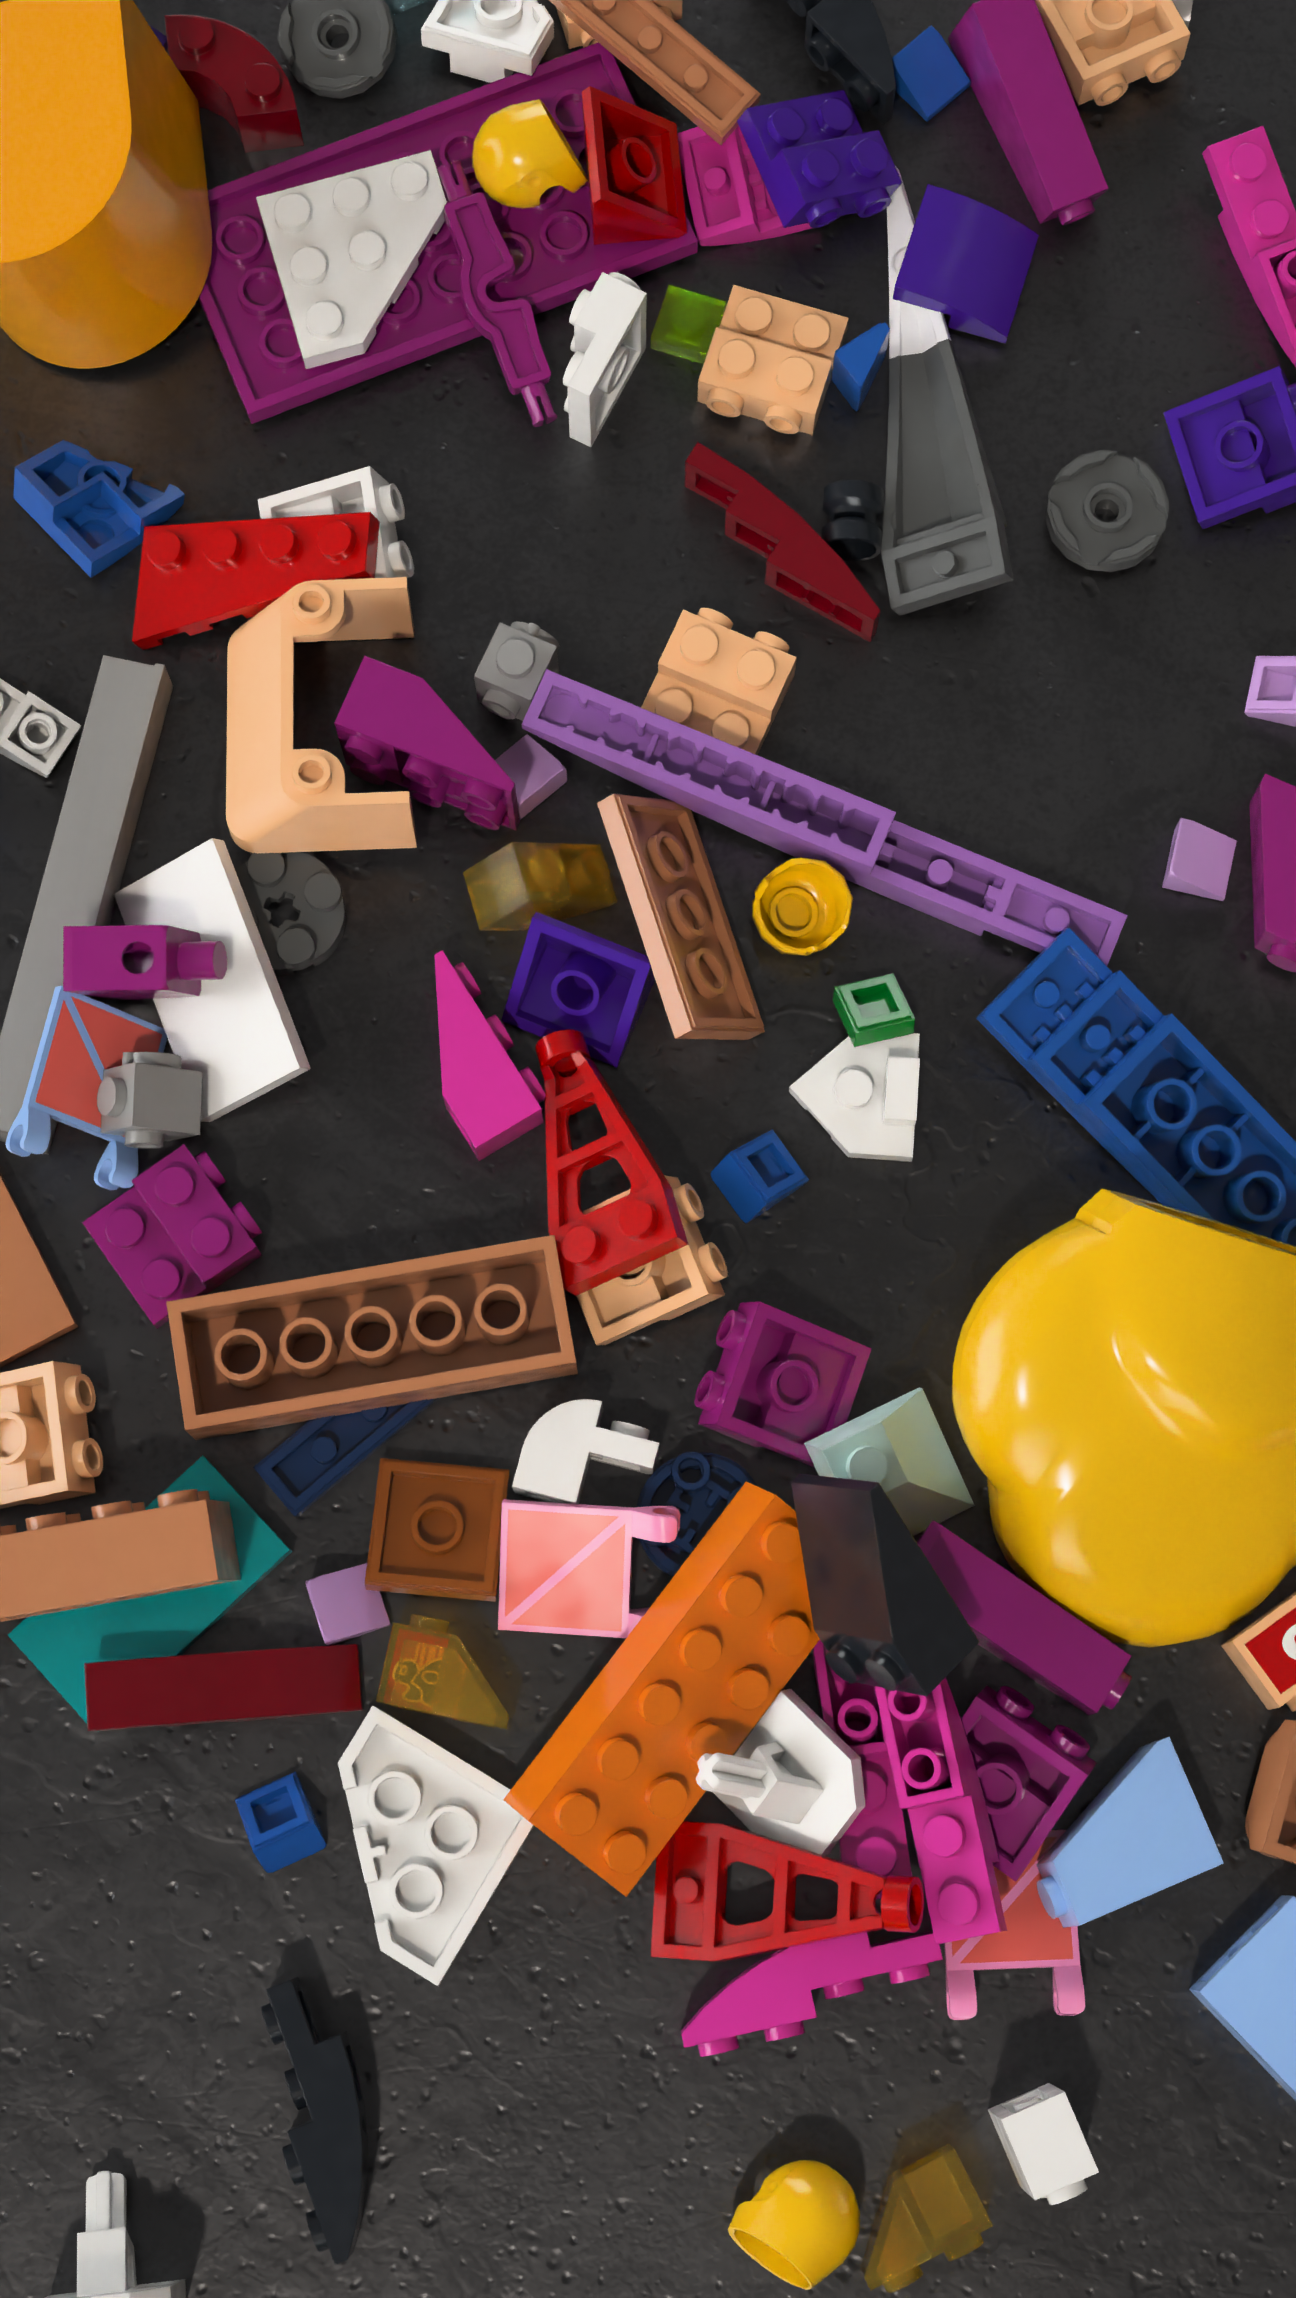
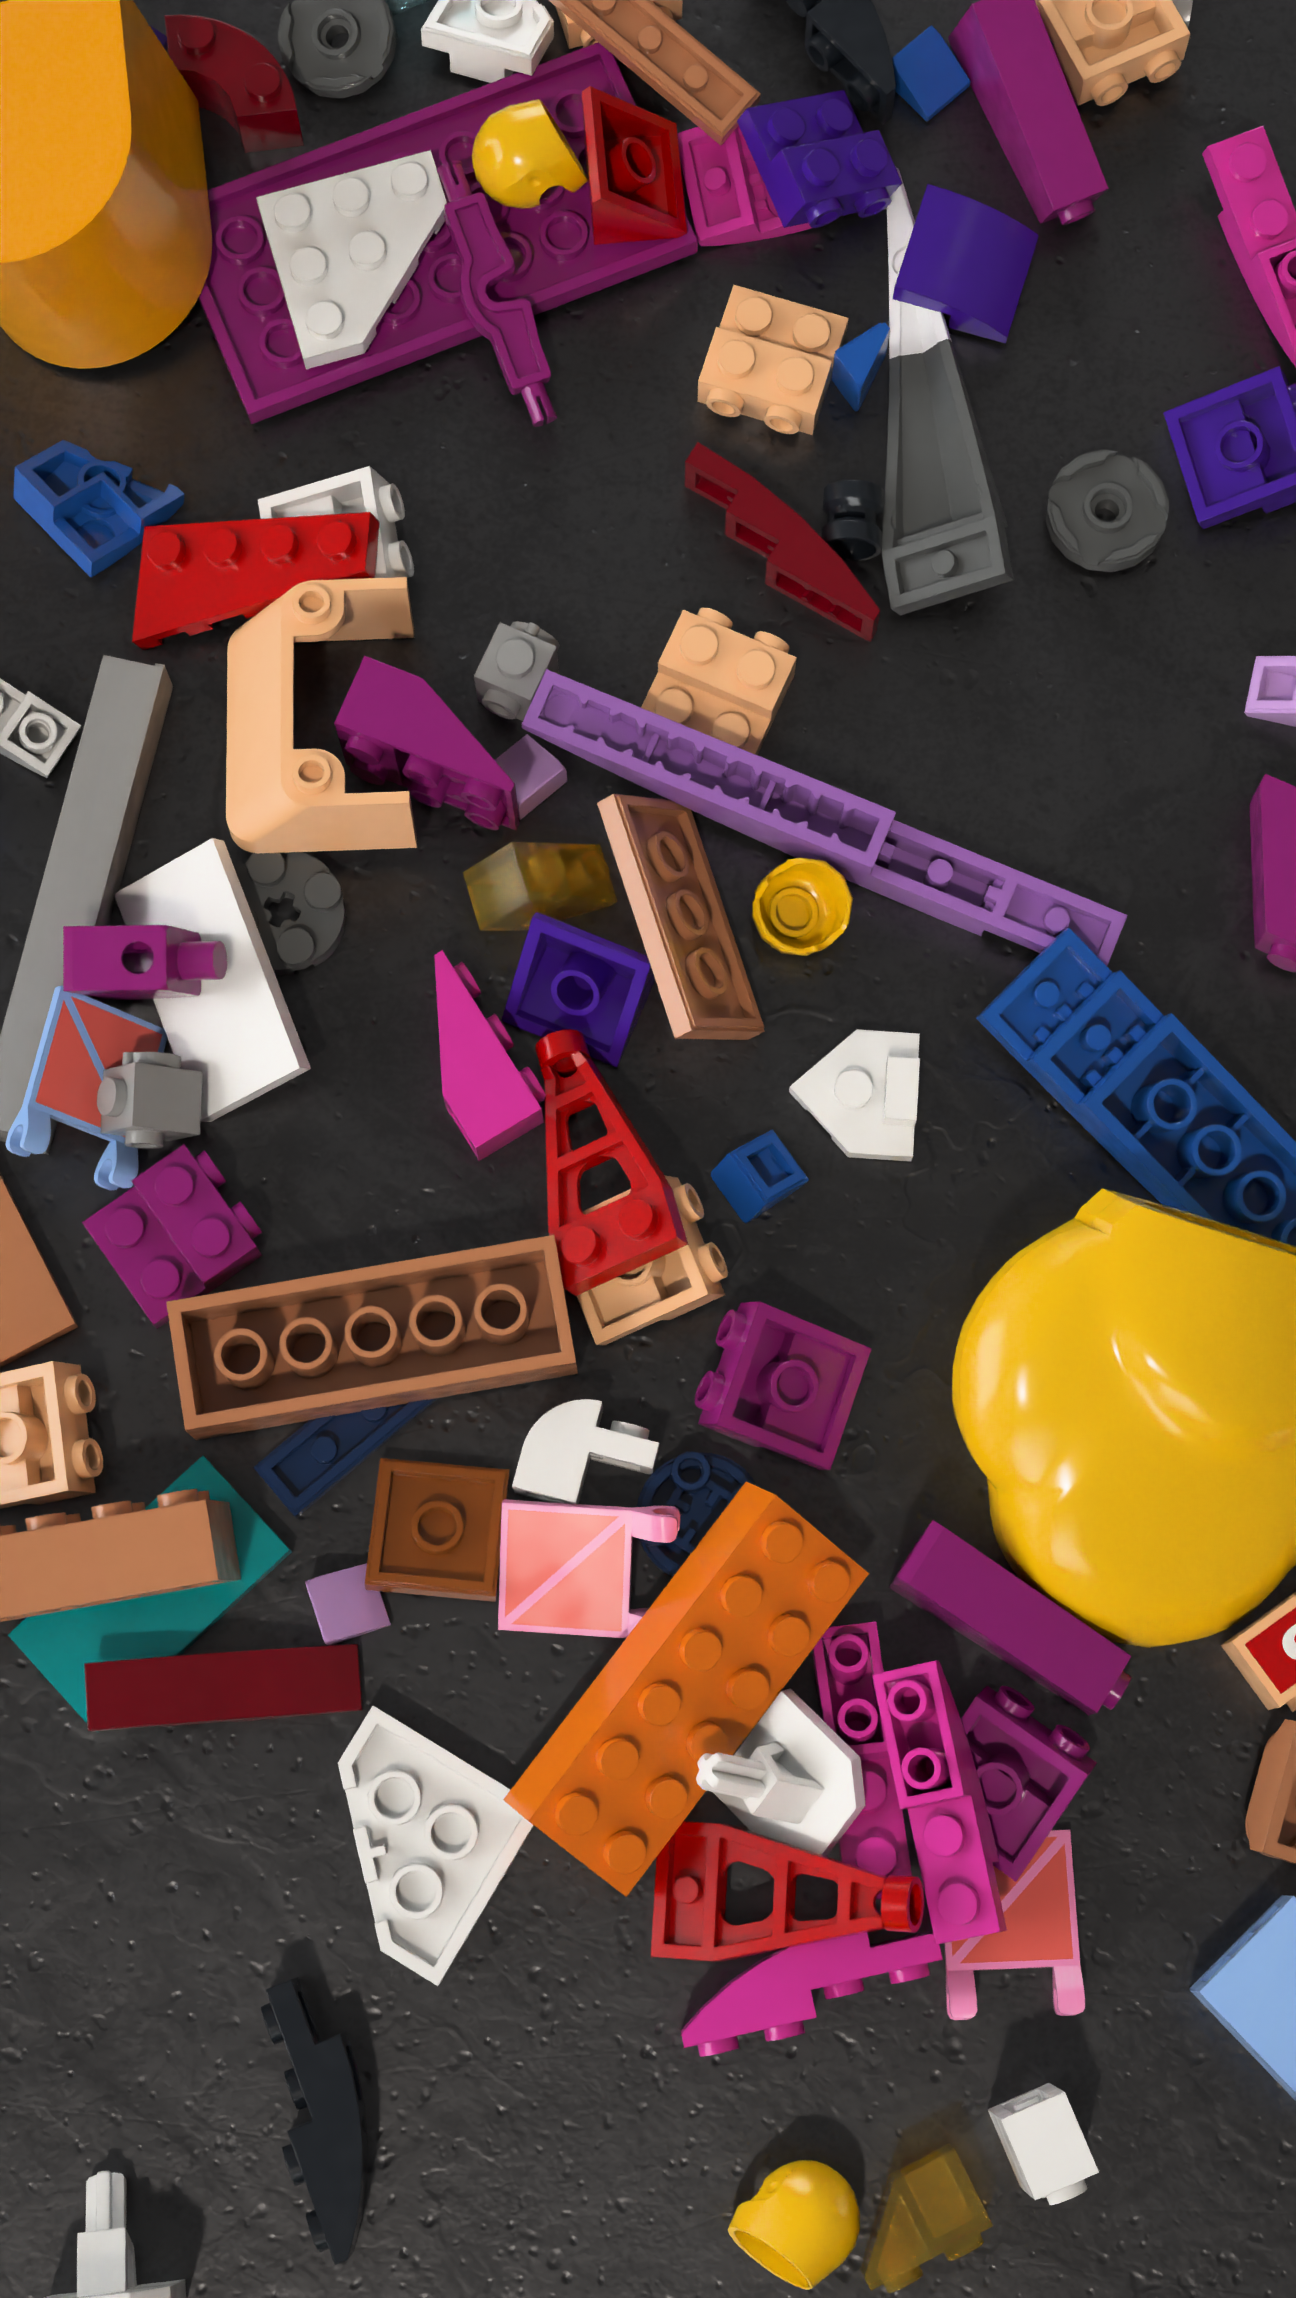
blue slope [235,1772,326,1873] -> none
clear yellow slope [376,1614,512,1731] -> none
white plate [563,272,647,447] -> none
clear neon green plate [651,285,726,364] -> none
black slope [791,1474,979,1696] -> none
light aqua slope [804,1387,975,1536] -> none
green tile [833,973,915,1047] -> none
light blue slope [1036,1737,1224,1928] -> none
lavender slope [1162,818,1237,901] -> none

